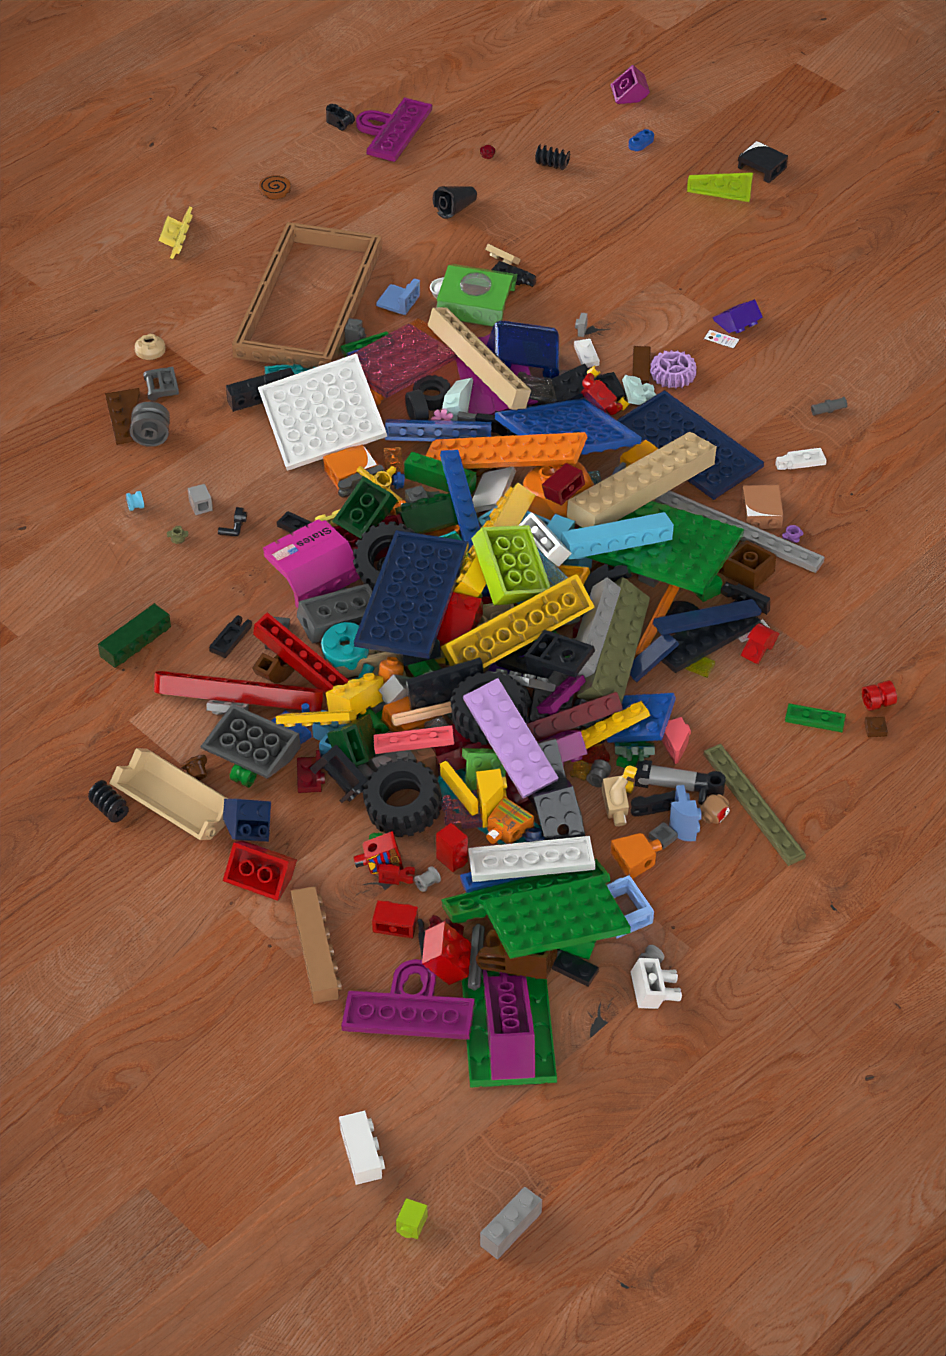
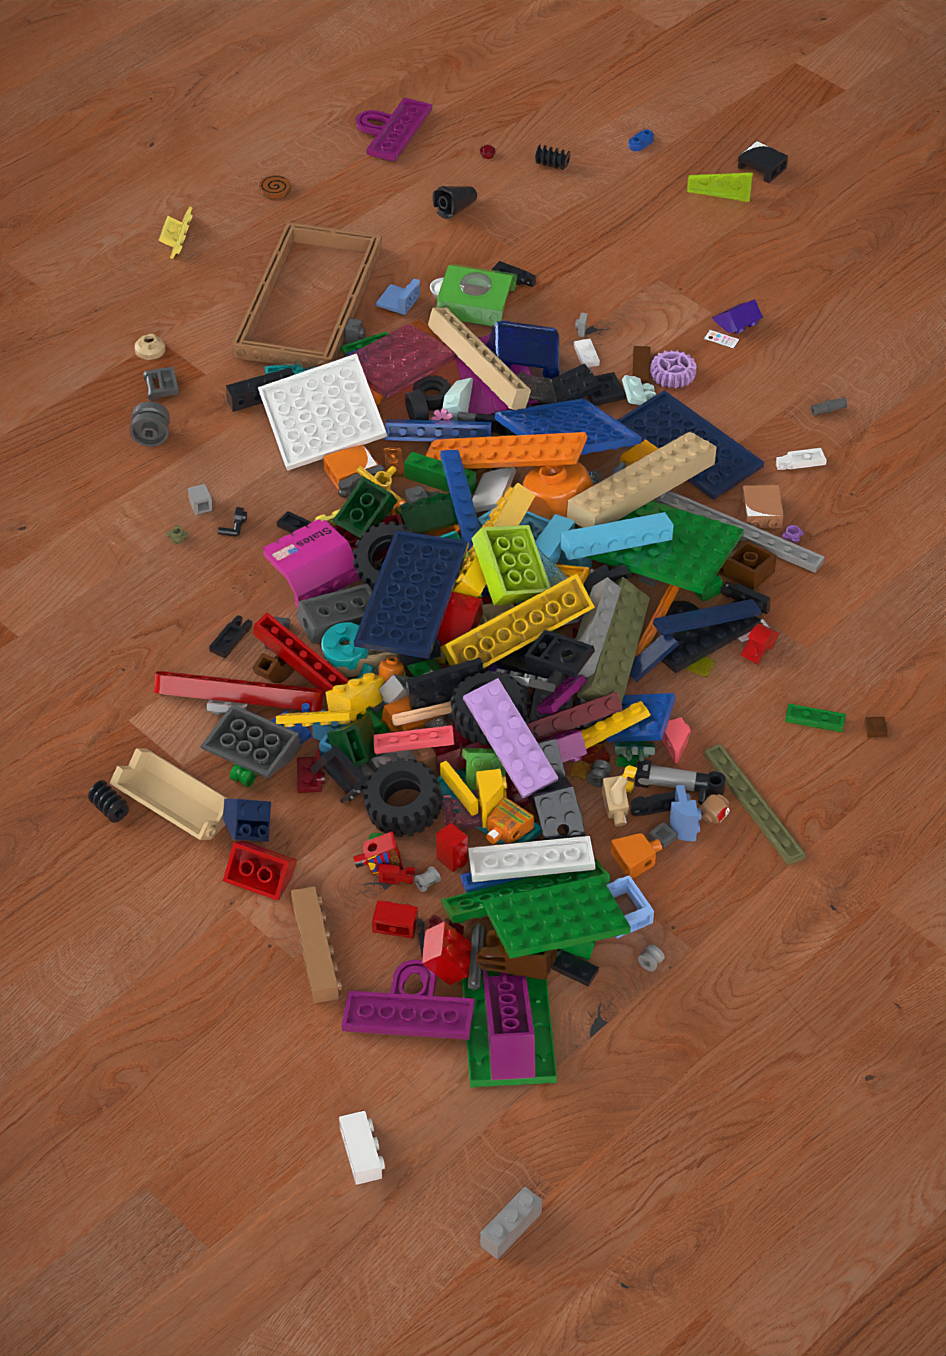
dark green brick [98,603,171,668] -> none
reddish brown wing [105,388,140,445] -> none
medium azure wheel [126,491,144,511] -> none
reddish brown piece [180,755,207,780] -> none
black piece [326,104,355,131] -> none
blue plate [391,471,405,489] -> none
lime brick [396,1198,428,1239] -> none
tan plate [485,244,521,265] -> none
white brick [519,512,572,567] -> none
dark blue plate [522,828,545,842] -> none
dark red brick [542,463,585,506] -> none
red torso [581,365,630,415] -> none
magenta slope [610,65,650,104] -> none
white brick [631,958,682,1009] -> none
red wheel [862,680,897,711] -> none

